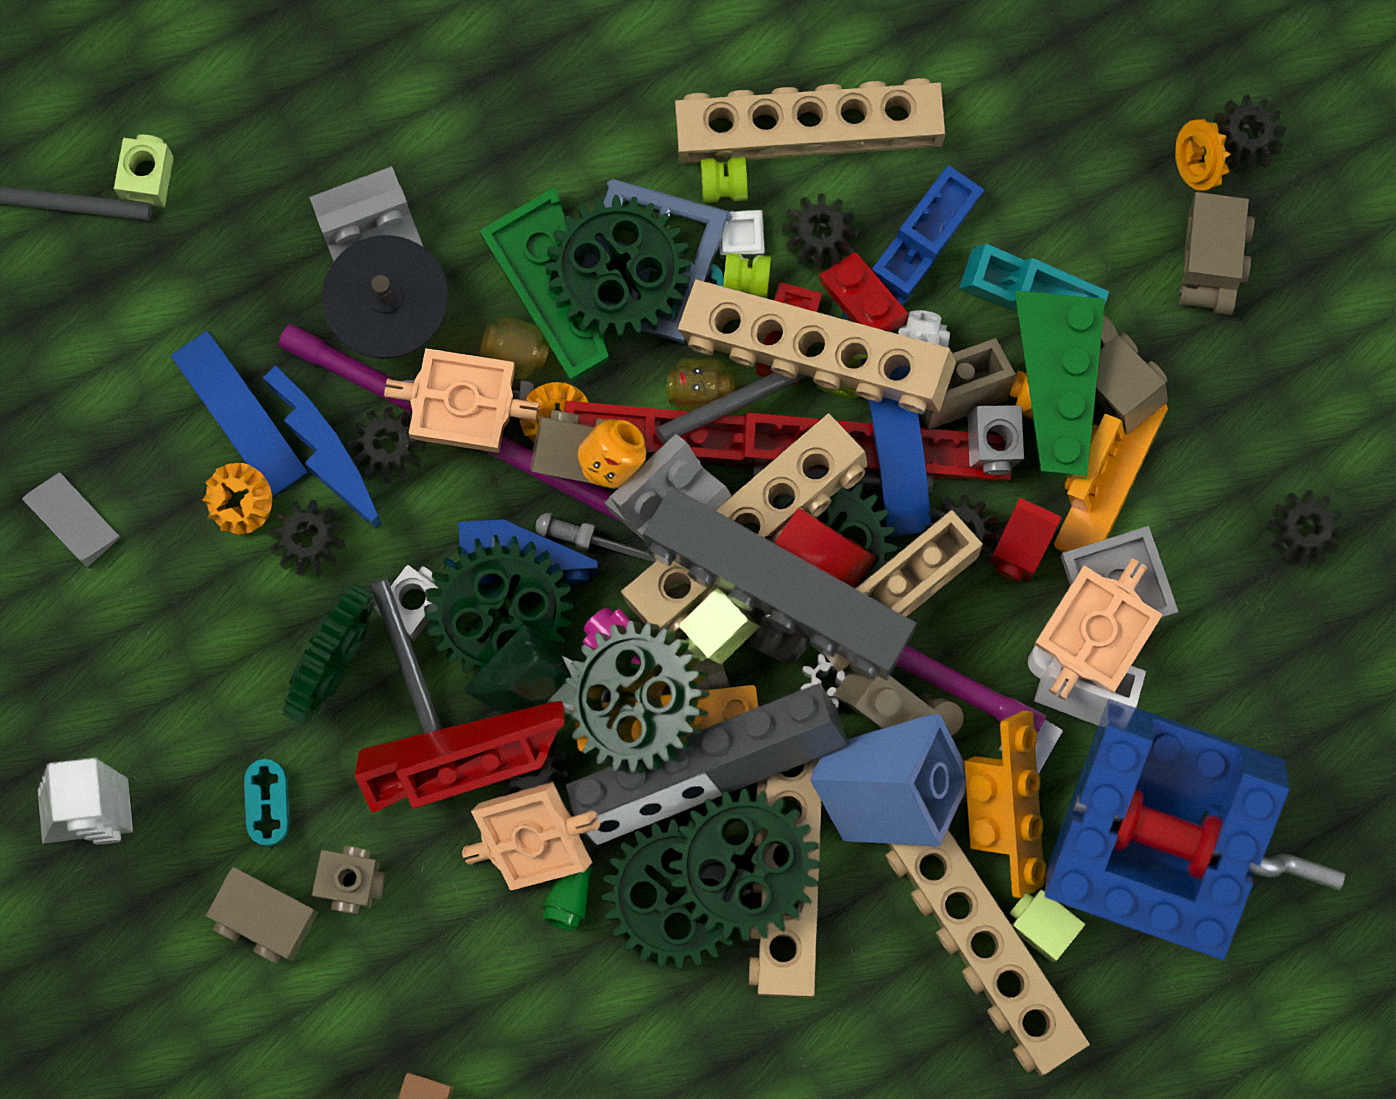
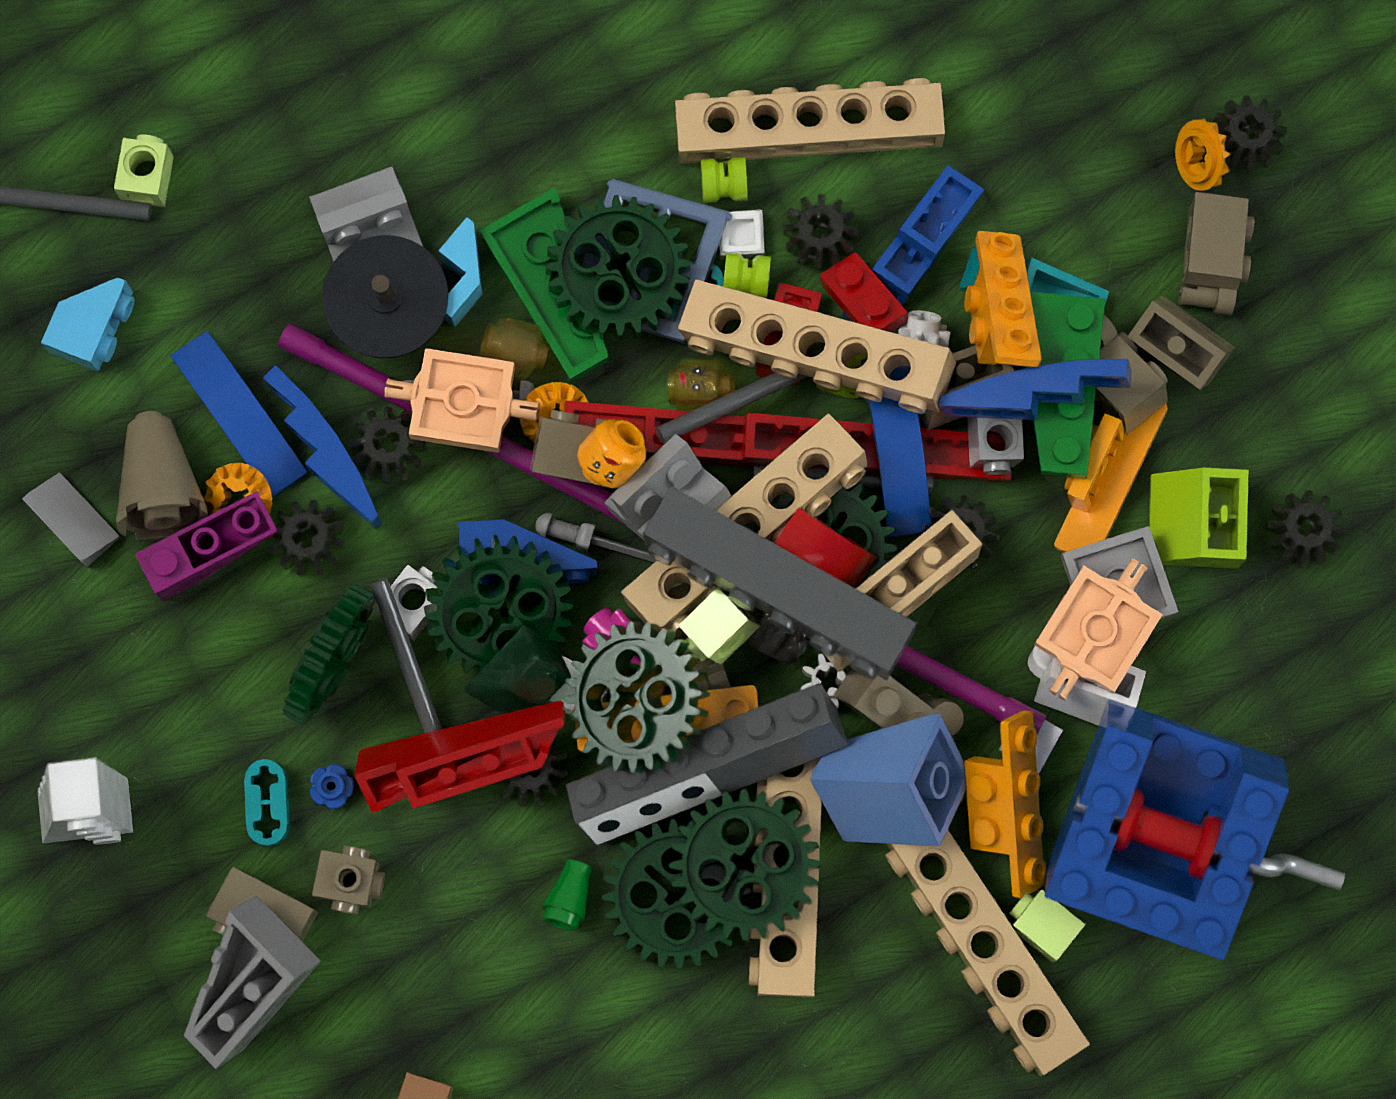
light nougat plate [462,782,600,891] -> none
red slope [989,498,1062,582] -> none
none -> medium azure slope [41,277,135,372]
none -> dark tan cone [116,411,208,542]
none -> magenta slope [135,491,278,601]
none -> light grey wedge [184,895,321,1069]
none -> blue plate [309,764,354,809]
none -> medium azure slope [439,217,483,328]
none -> blue slope [940,359,1132,420]
none -> light orange bracket [964,231,1041,367]
none -> dark tan brick [1127,295,1235,390]
none -> lime slope [1149,468,1249,569]

